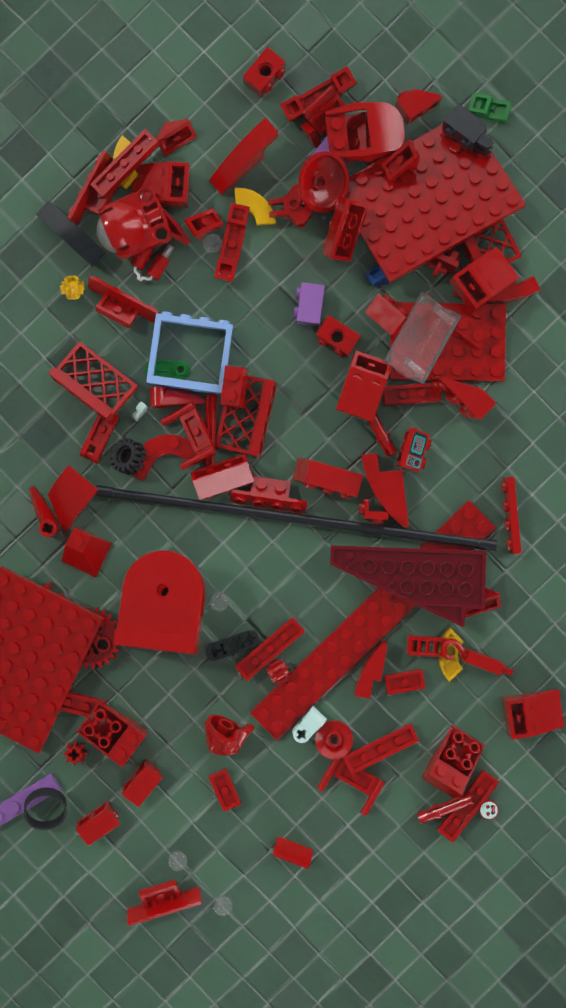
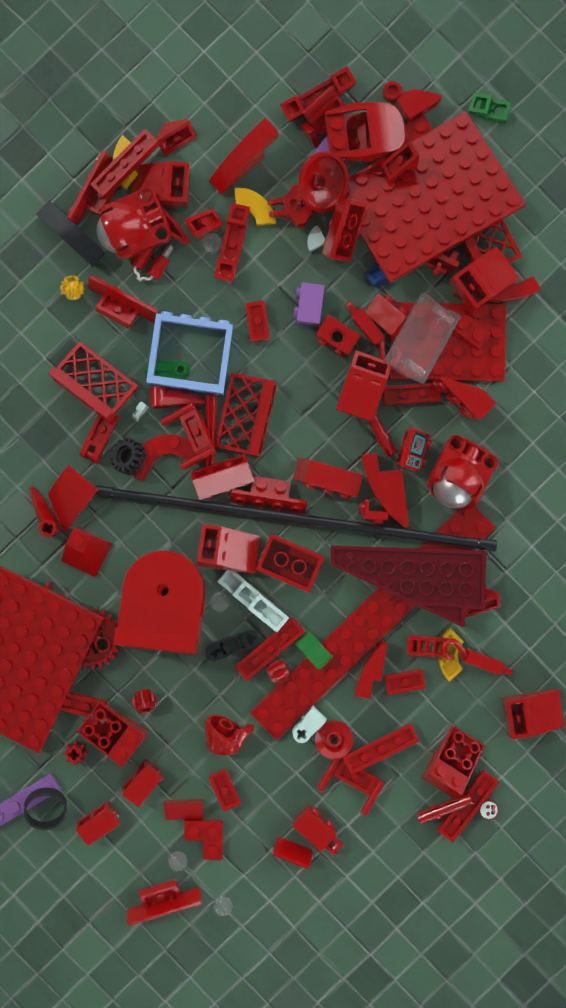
red brick [220,365,249,409] -> none
red brick [243,46,286,98] -> none
black hinge [442,103,494,156] -> none
red plate [501,477,521,554] -> none
none -> red gear [132,689,157,713]
none -> red slope [164,799,204,820]
none -> red plate [184,819,223,860]
none -> red slope [197,524,260,574]
none -> light aqua slope [217,570,289,632]
none -> red plate [245,301,270,342]
none -> red brick [256,533,324,592]
none -> red brick [292,804,345,856]
none -> green tile [294,629,333,670]
none -> light aqua tile [307,225,325,252]
none -> red piece [345,301,401,365]
none -> red tile [382,81,402,103]
none -> red plate [403,114,433,145]
none -> red piece [427,435,499,510]

